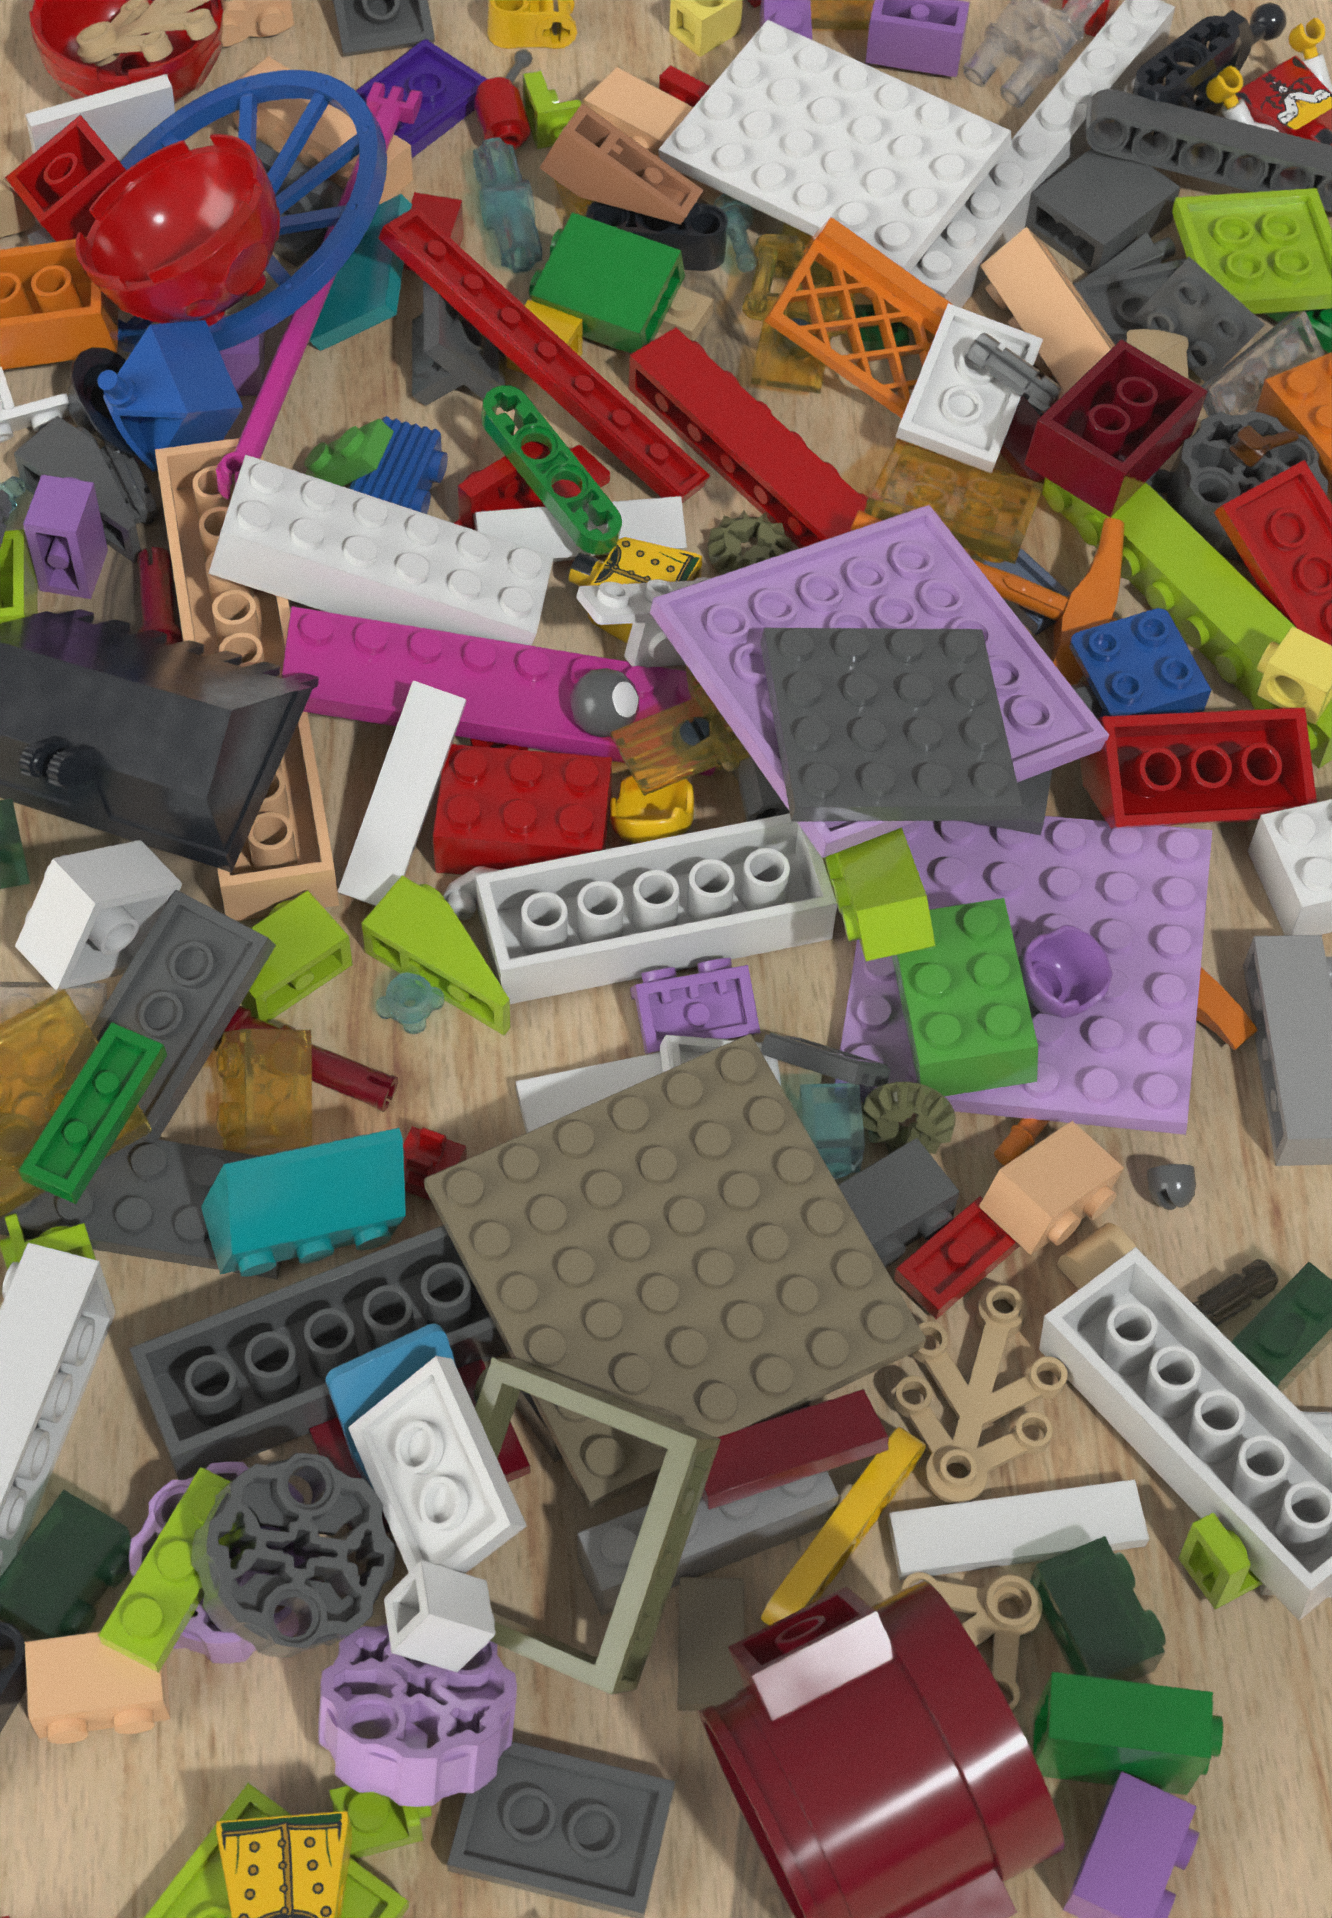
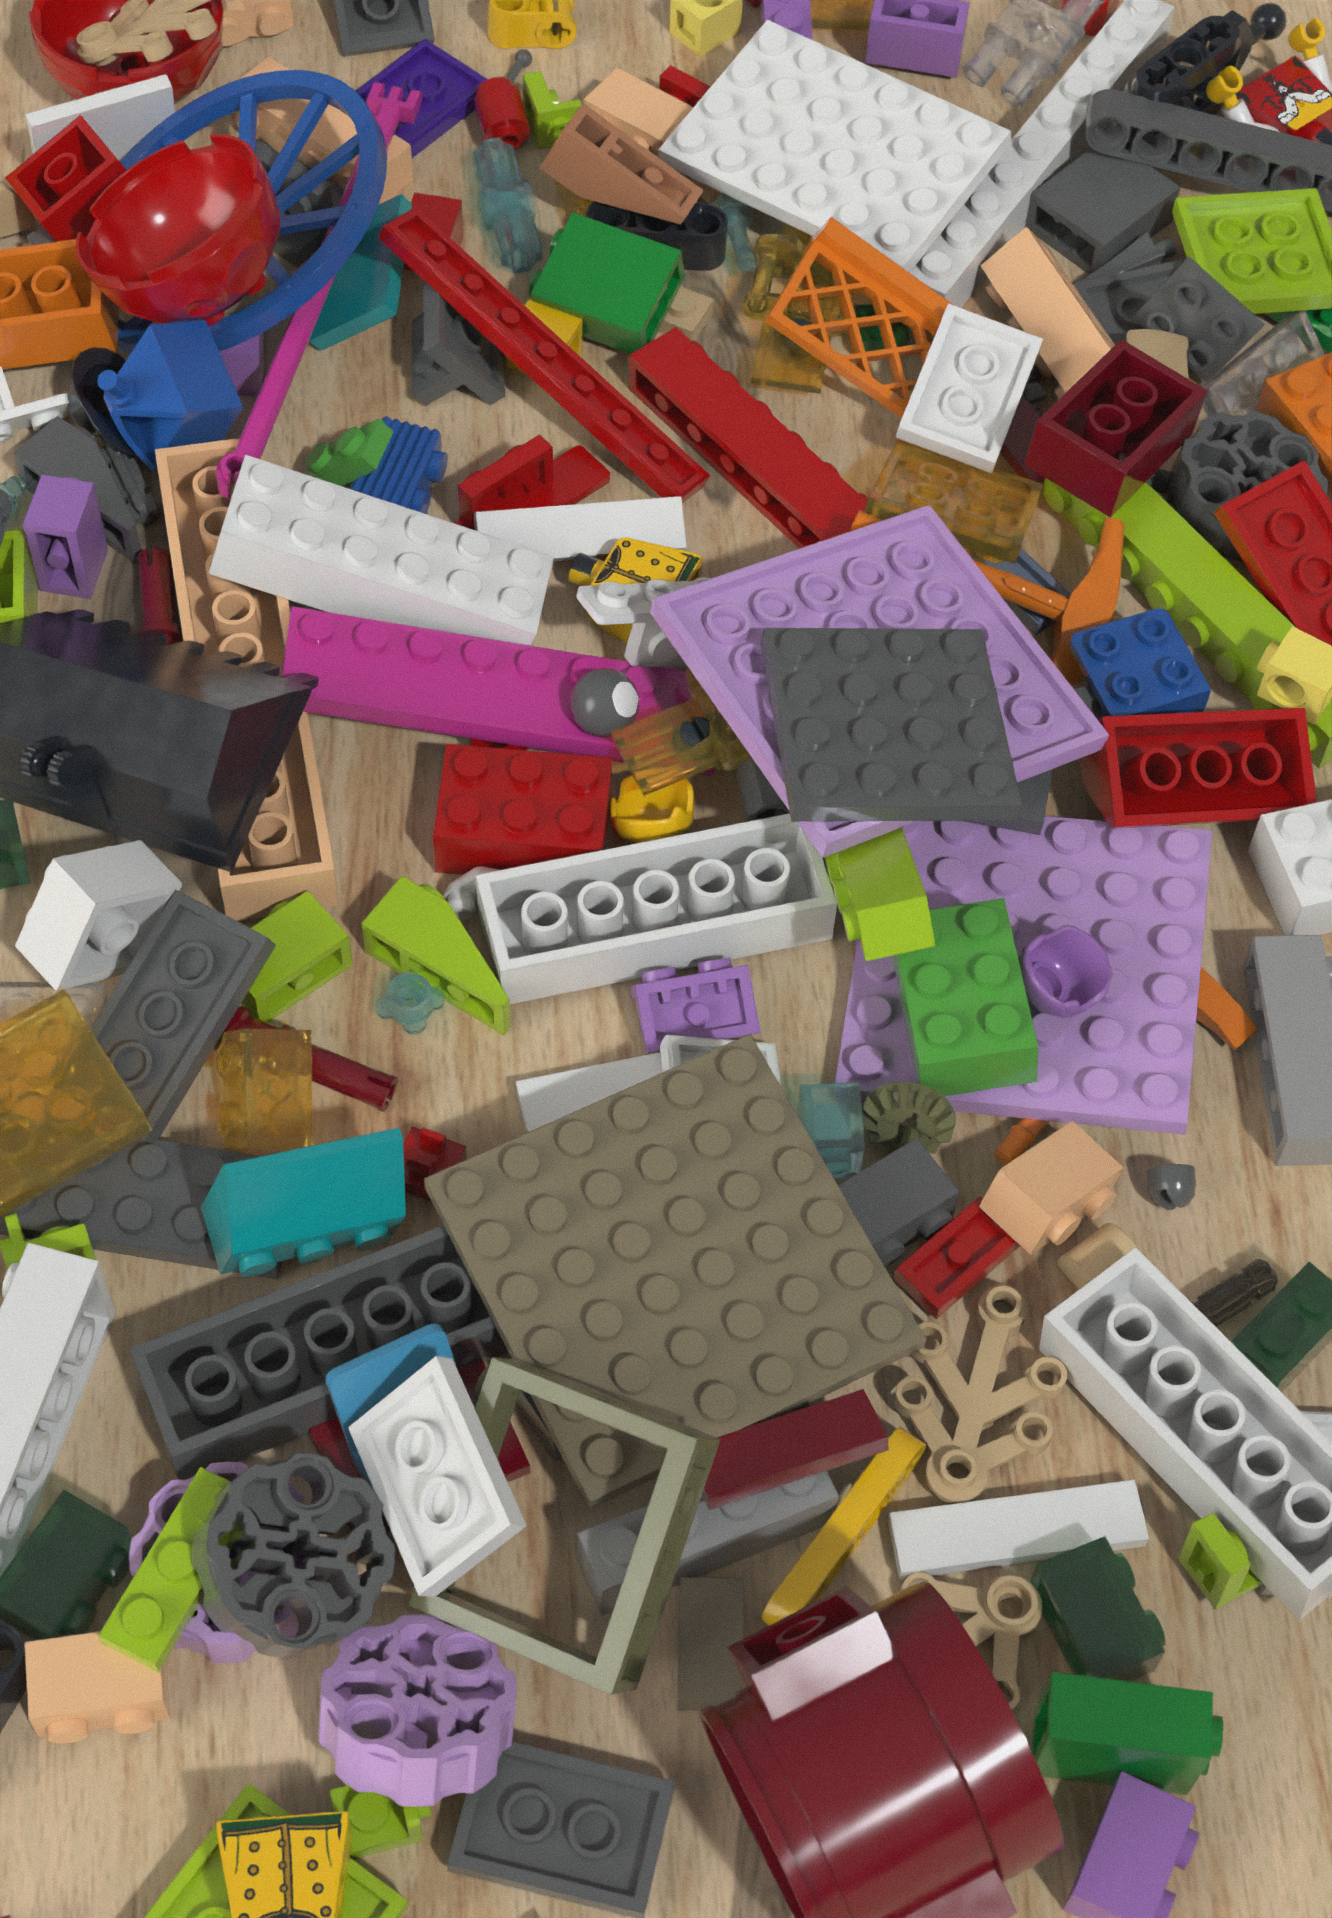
green plate [18,1022,167,1204] -> none
white tile [338,680,467,906] -> none
white brick [384,1560,496,1673] -> none
green beam [481,385,622,555] -> none
olive gear [708,510,791,575] -> none
dark grey tile [761,1032,891,1087] -> none
dark grey axle [968,333,1061,411] -> none
reddish brown hand [1229,425,1298,467] -> none

